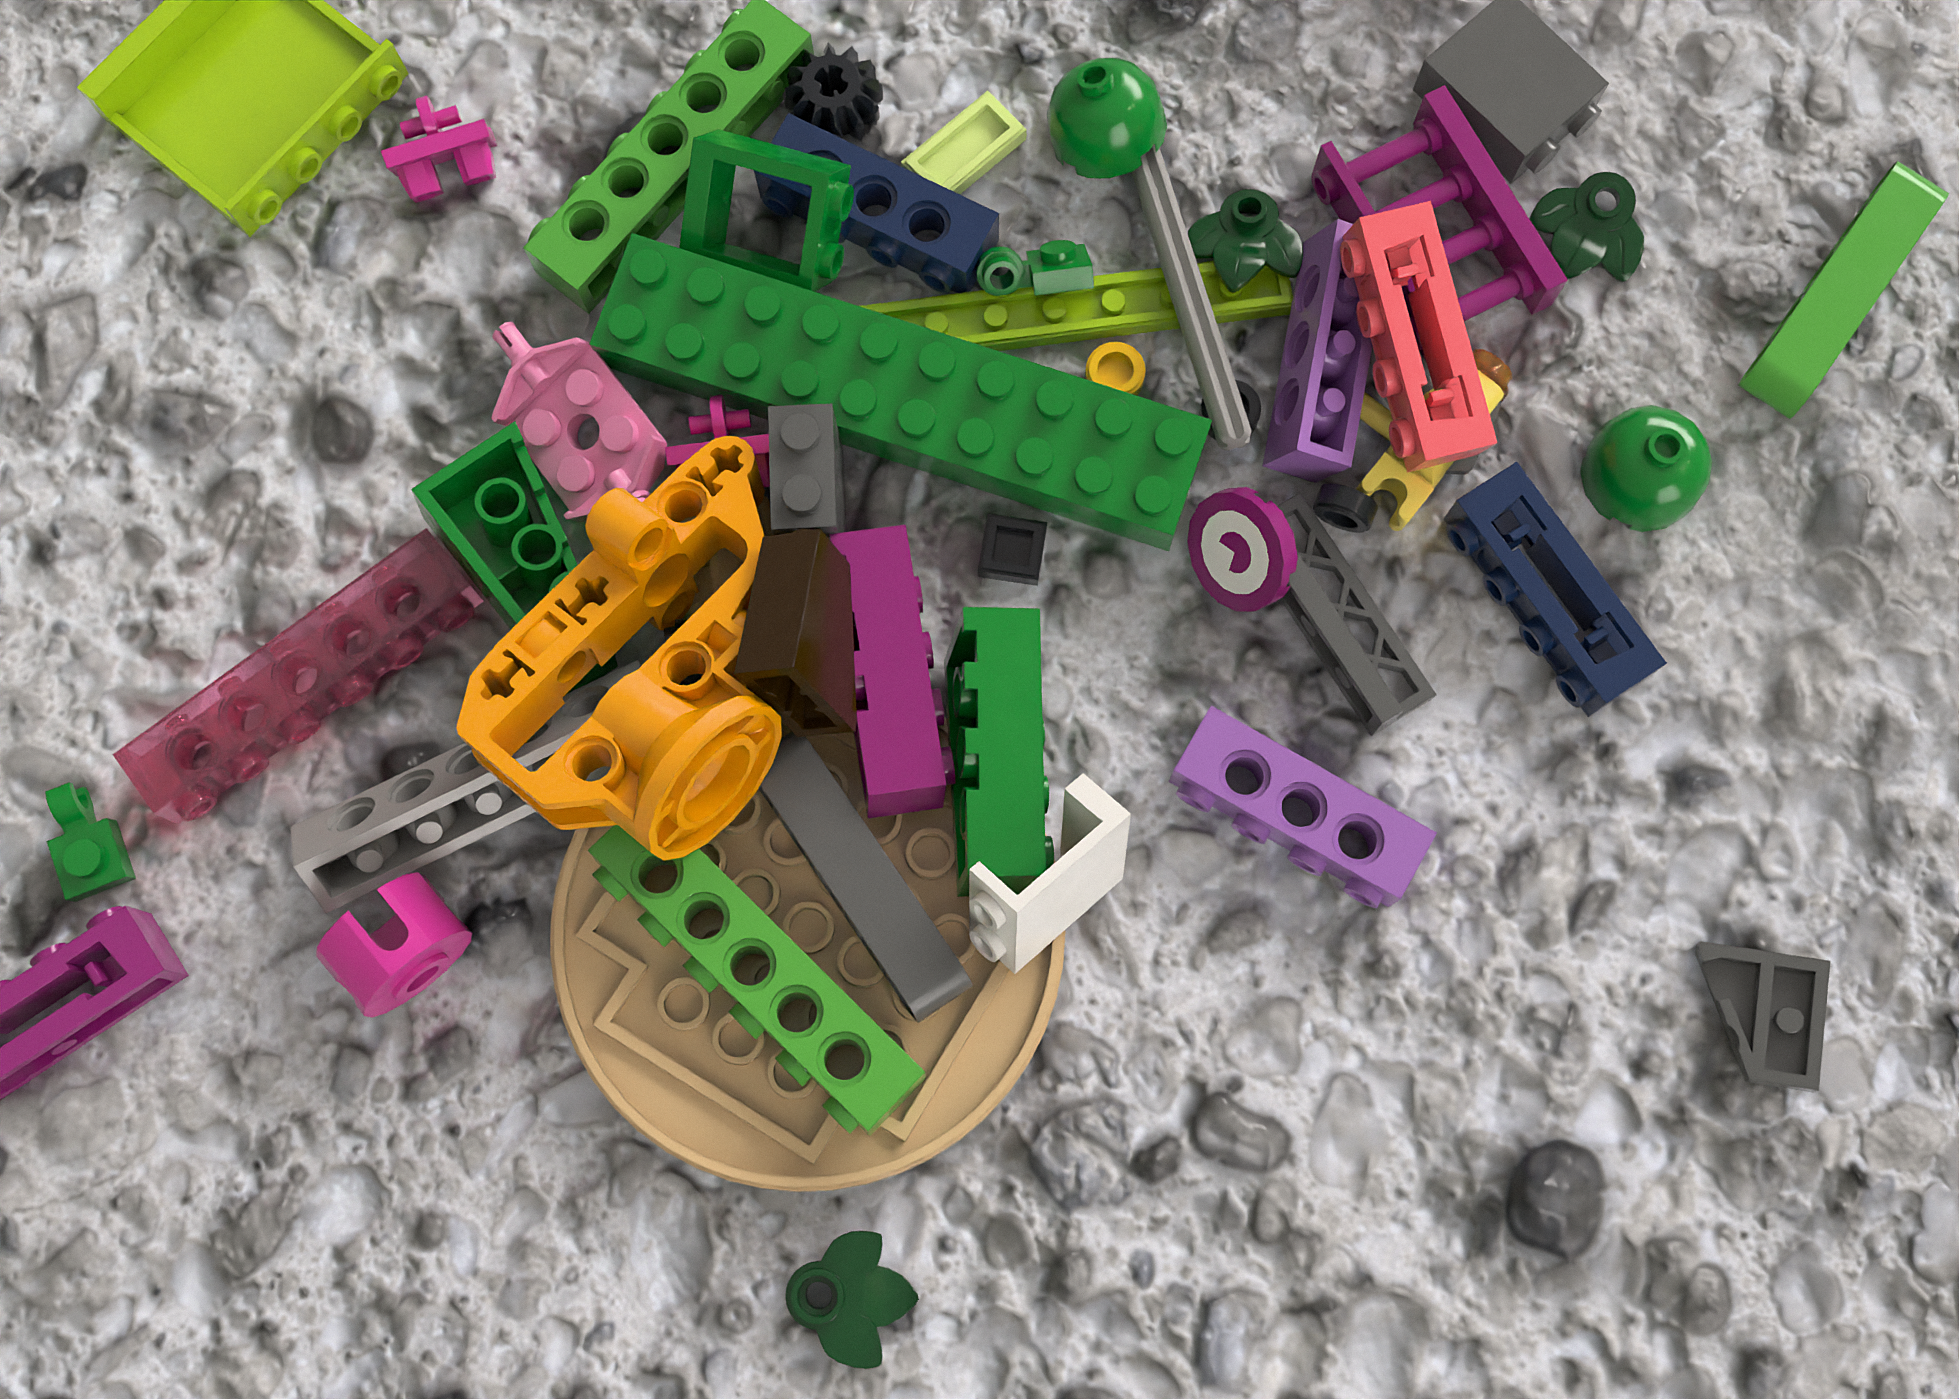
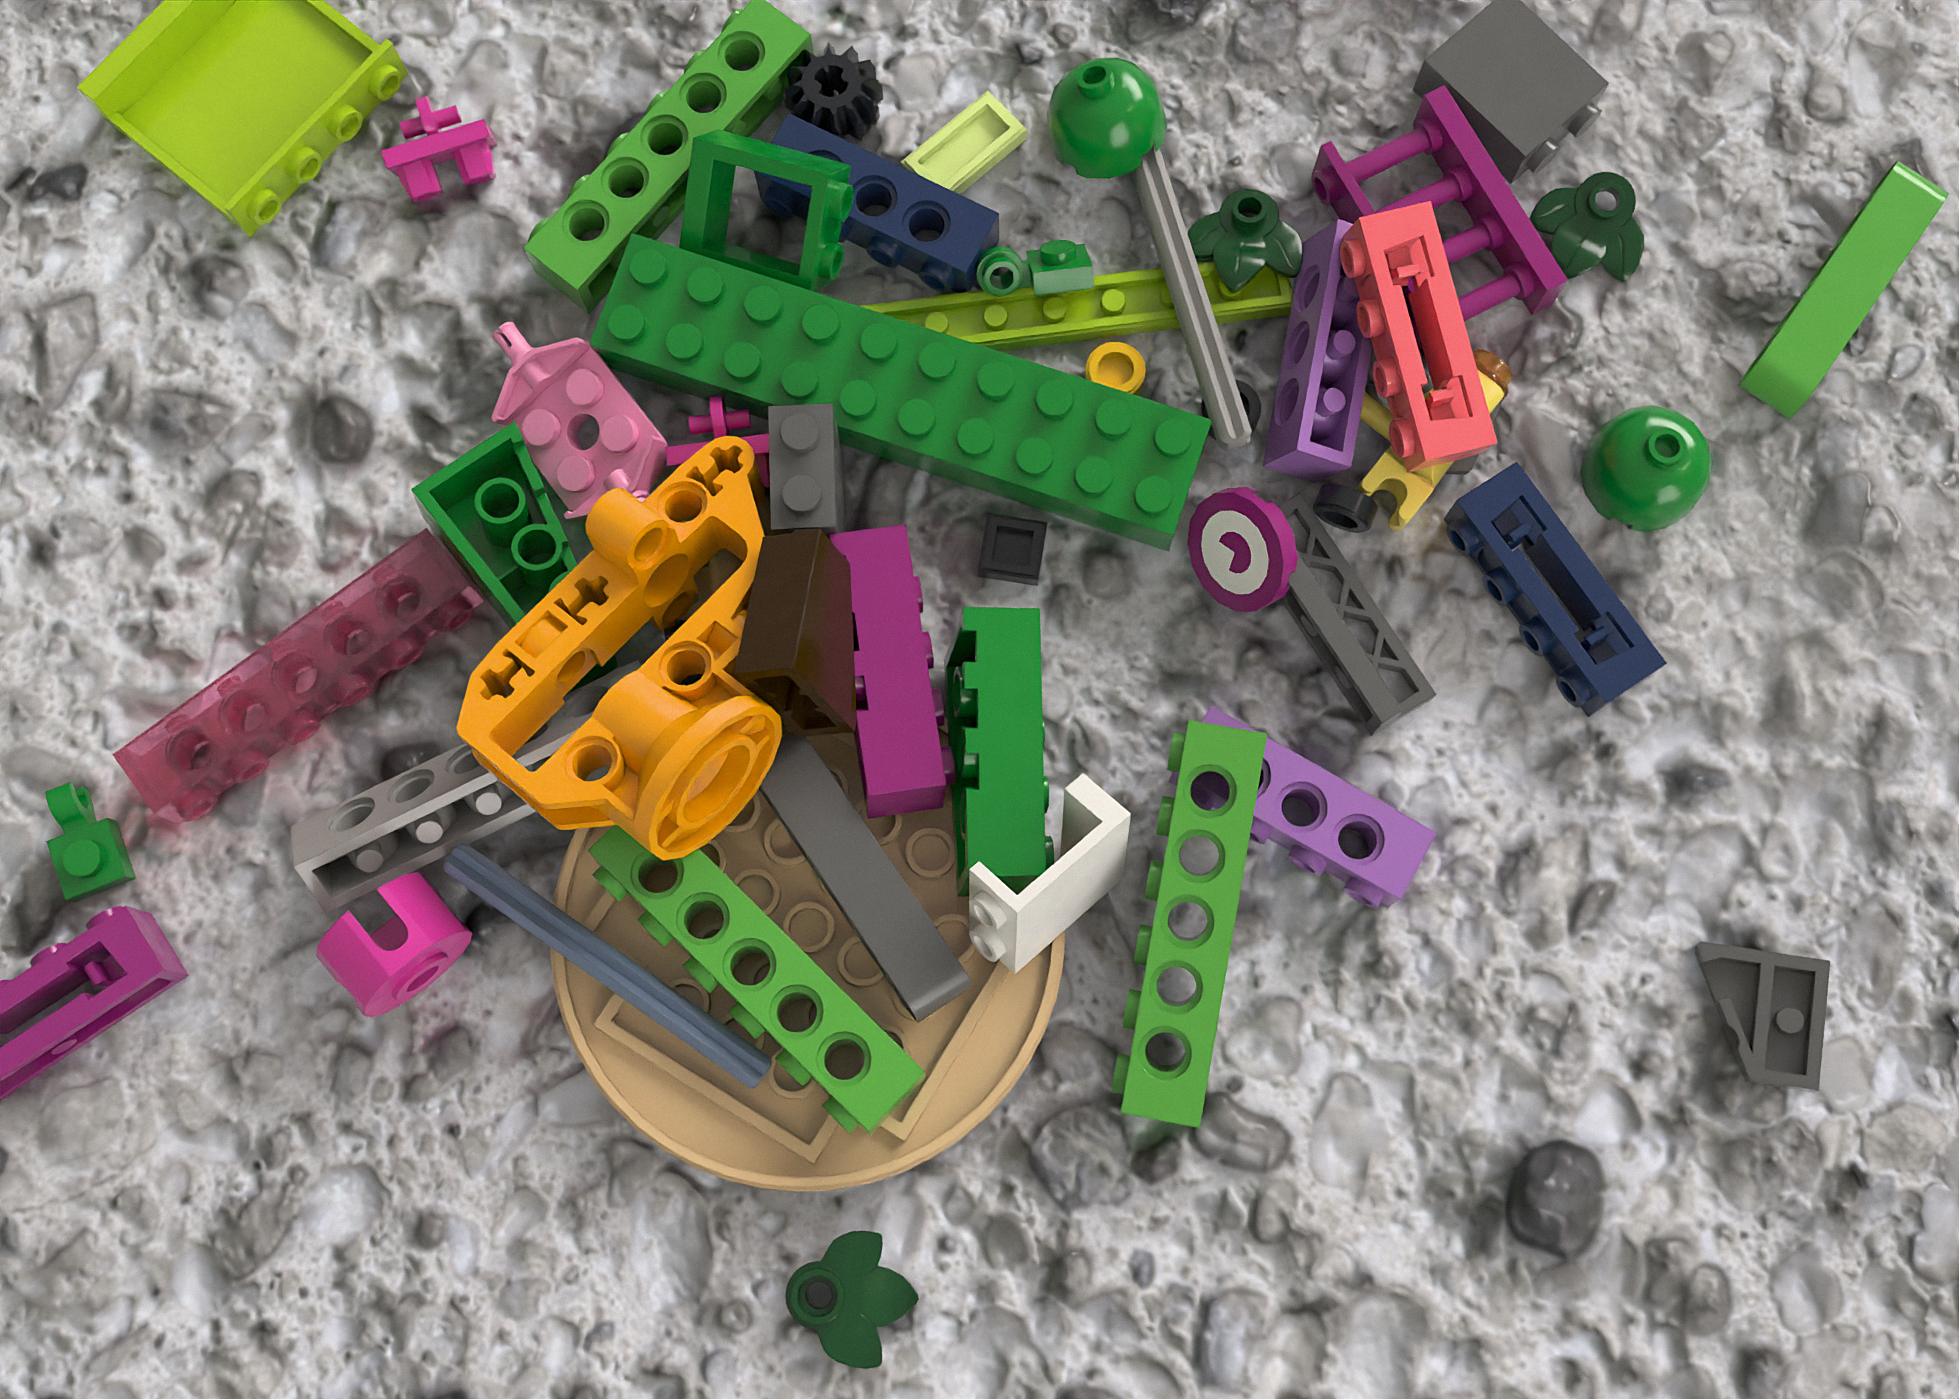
none -> sand blue axle [443,843,772,1088]
none -> bright green brick [1111,720,1267,1128]

